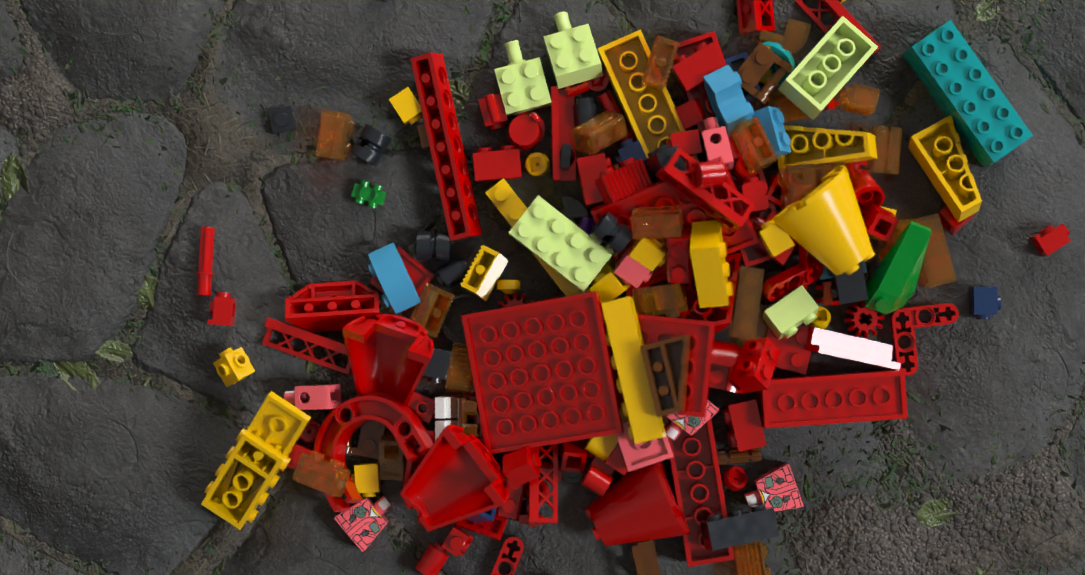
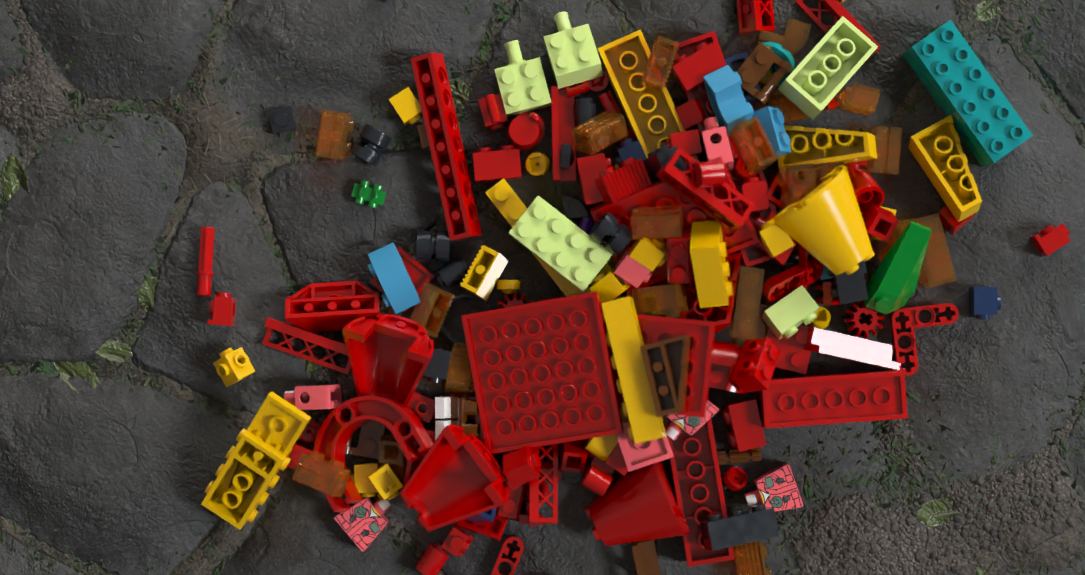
none -> yellow bracket [367,463,403,501]

